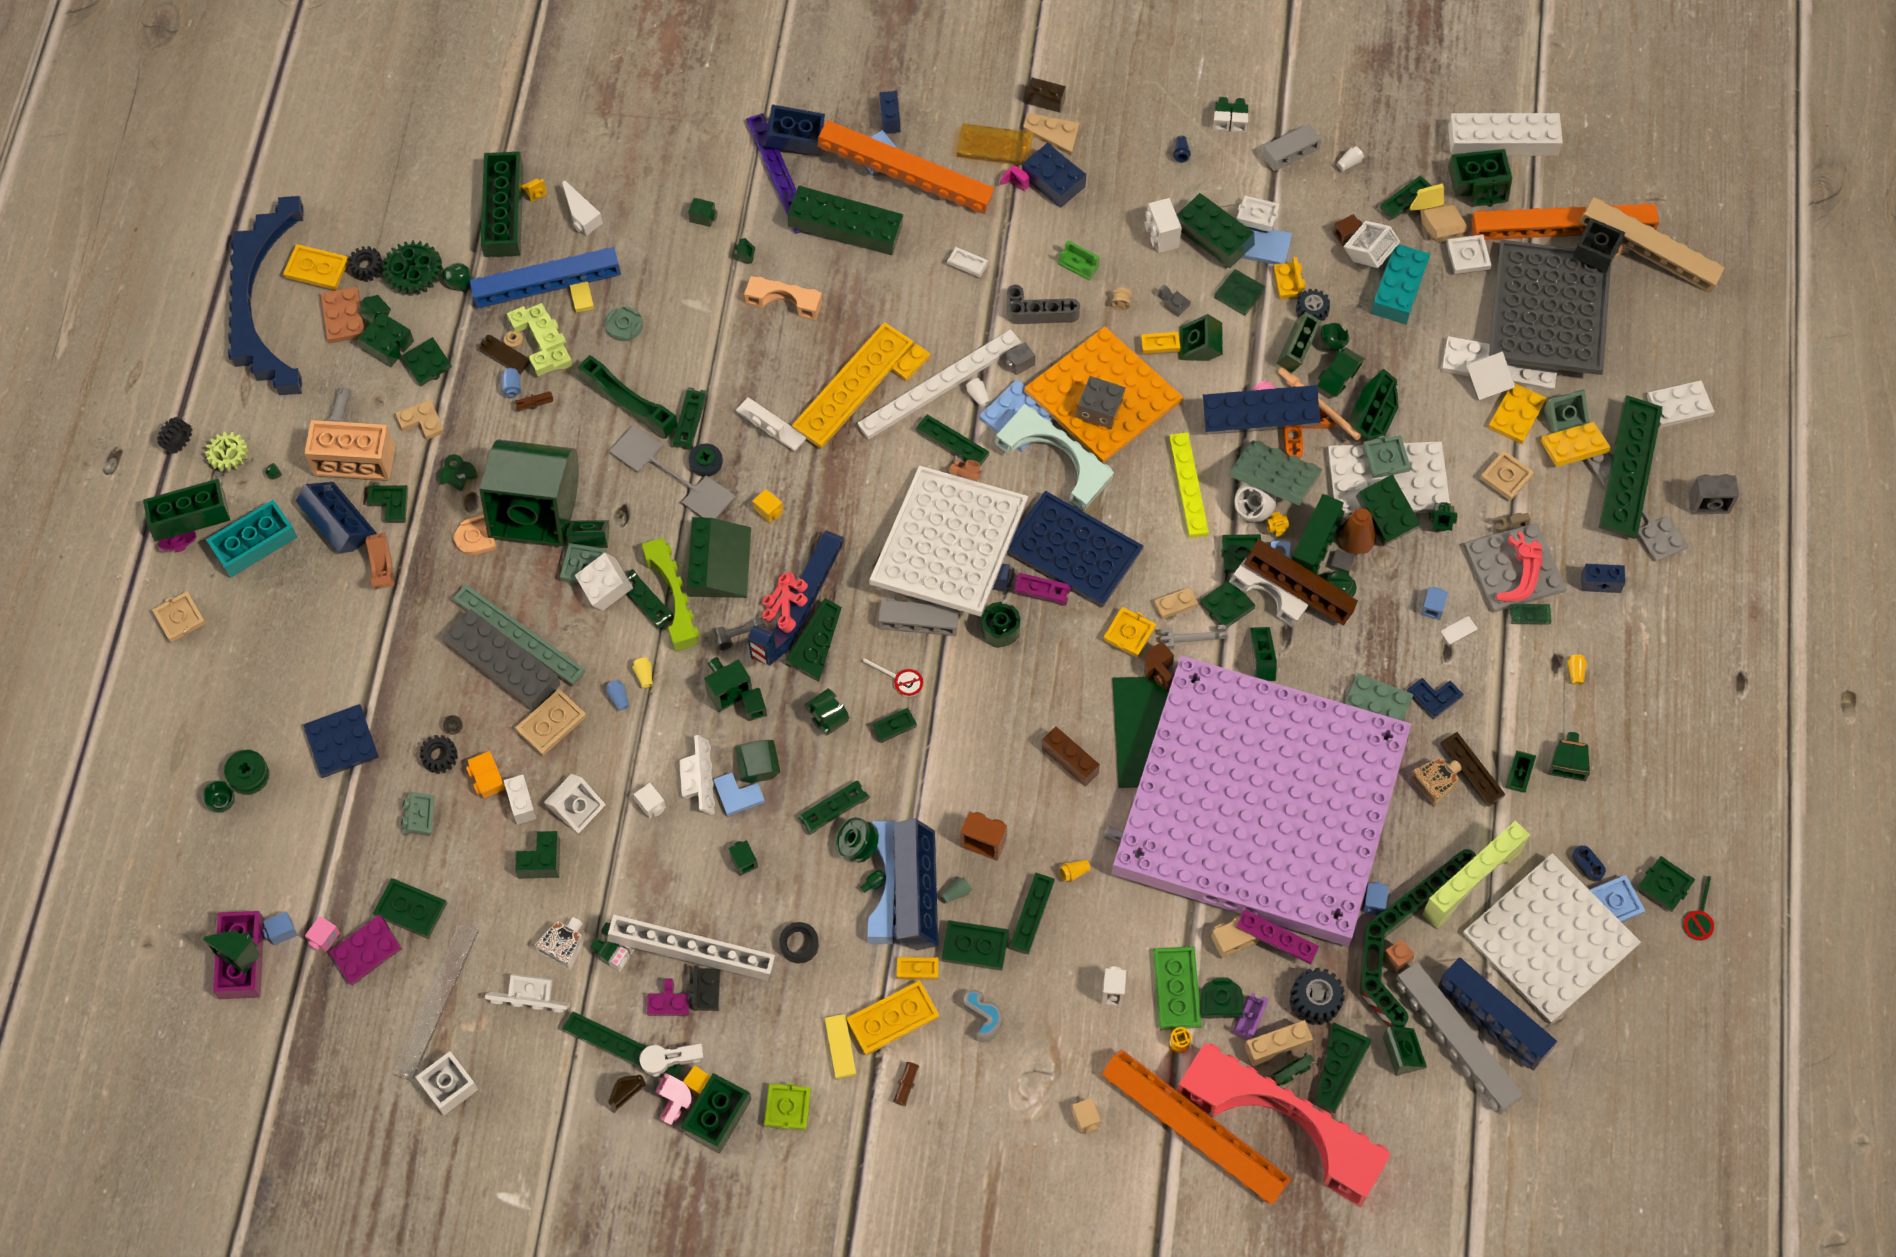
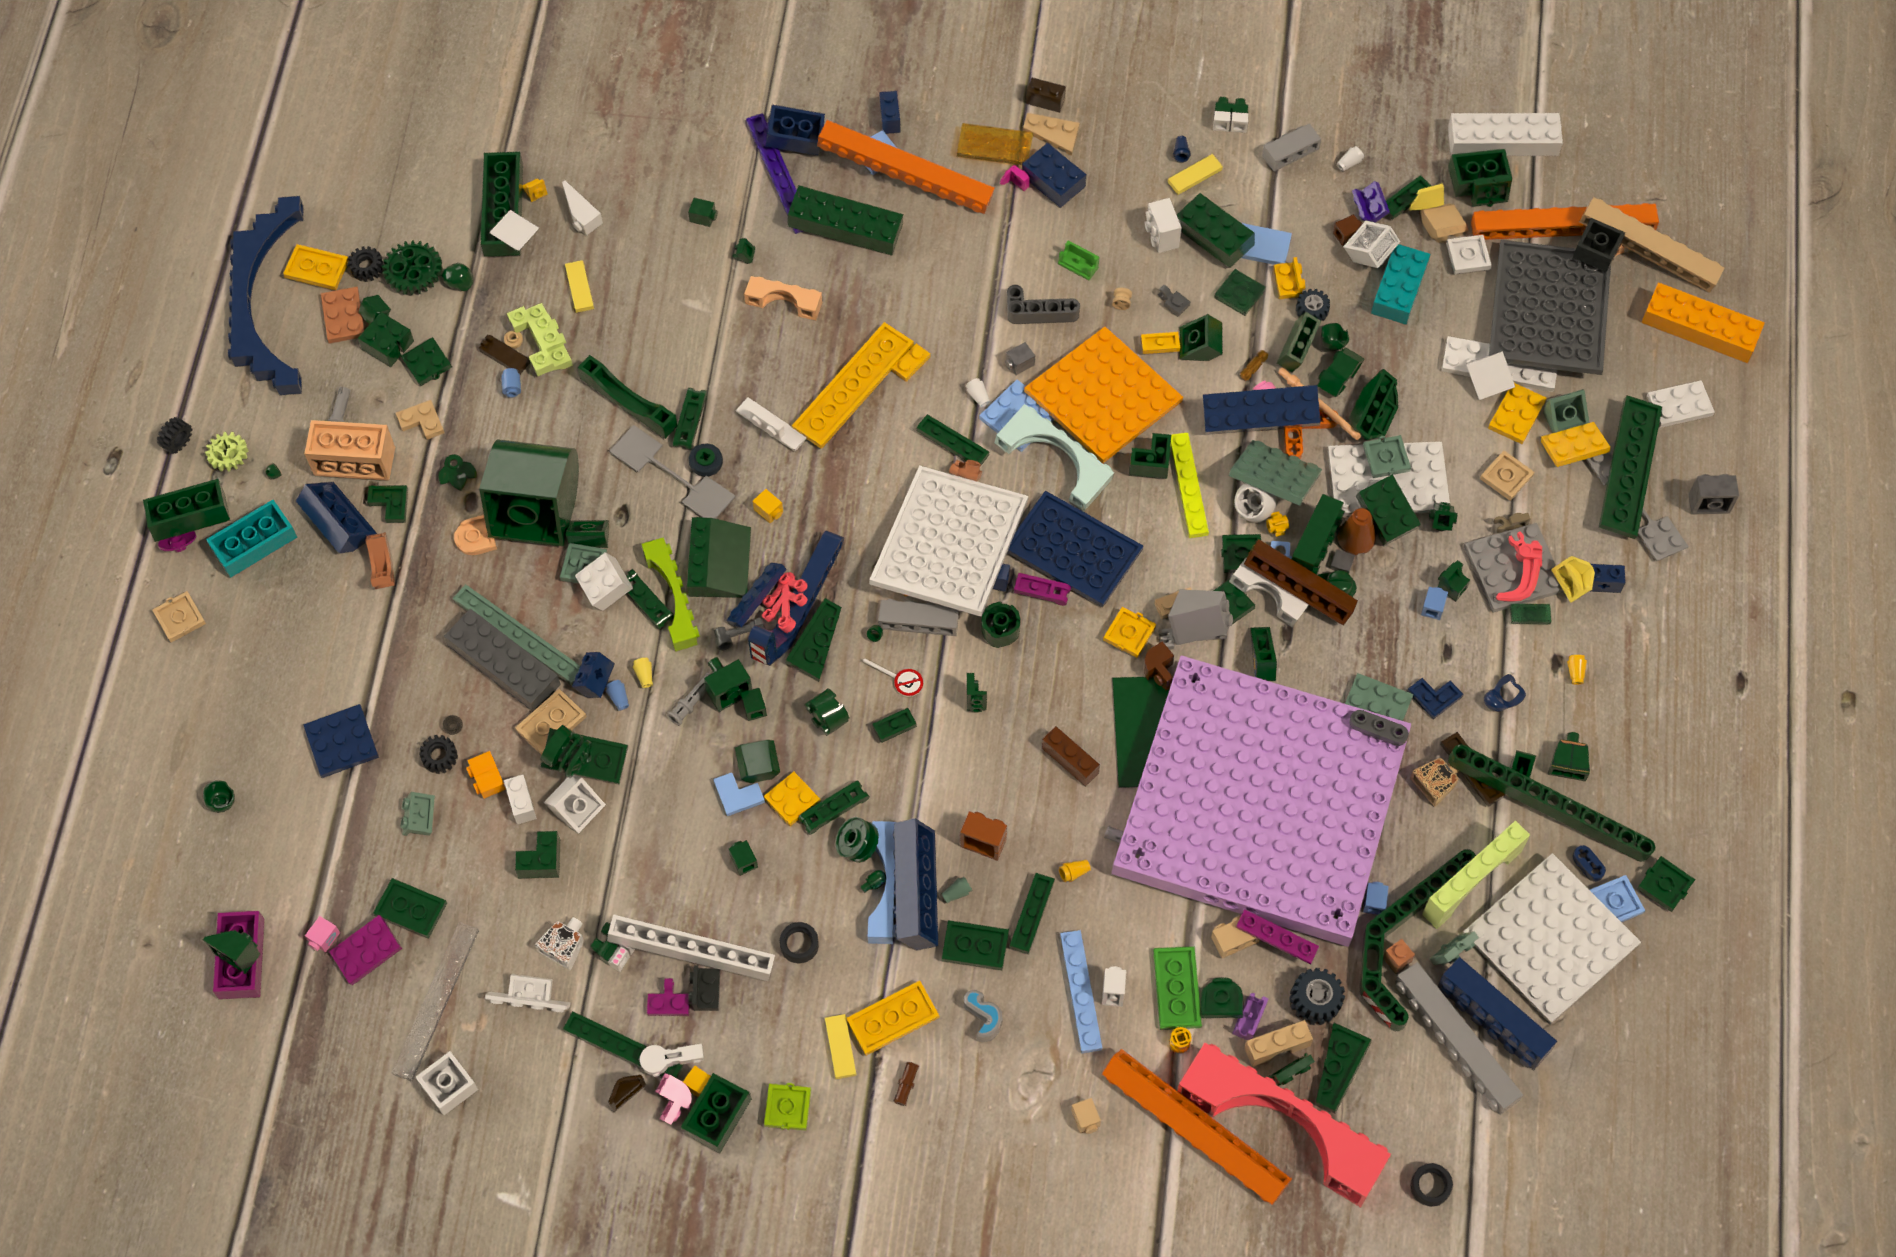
dark green wheel [224,749,270,795] -> none
medium blue brick [262,911,298,946] -> none
blue brick [470,247,621,308] -> none
reddish brown axle [515,391,553,412] -> none
sand green tile [605,306,643,341] -> none
white brick [634,783,666,819] -> none
white bracket [679,735,715,815] -> none
white plate [857,329,1022,440] -> none
yellow plate [897,957,939,980] -> none
white plate [947,247,988,278] -> none
dark grey piece [1076,376,1126,430] -> none
white plate [1237,196,1280,232] -> none
dark green slope [1383,1027,1427,1076] -> none
white sticker [1441,616,1478,644] -> none
piece [1683,876,1714,941] -> none
none -> white sticker [490,210,539,251]
none -> dark green wheel [540,725,592,778]
none -> dark green plate [540,728,628,785]
none -> dark blue brick [572,652,615,698]
none -> light grey pin [667,673,710,726]
none -> dark blue plate [726,562,787,628]
none -> yellow plate [764,772,821,827]
none -> dark green hinge [867,625,883,642]
none -> dark green bracket [966,673,987,713]
none -> light blue plate [1060,930,1102,1053]
none -> dark green brick [1129,433,1172,479]
none -> light yellow tile [1168,154,1223,195]
none -> light grey slope [1168,589,1233,645]
none -> pearl gold axle [1240,350,1268,381]
none -> dark grey plate [1349,710,1409,746]
none -> dark purple bracket [1352,181,1390,223]
none -> black tyre [1410,1163,1453,1207]
none -> sand green plate [1429,931,1479,965]
none -> dark green brick [1438,560,1470,602]
none -> dark green beam [1448,744,1656,862]
none -> dark blue piece [1484,674,1526,712]
none -> light yellow slope [1551,556,1595,603]
none -> light orange brick [1641,282,1765,363]

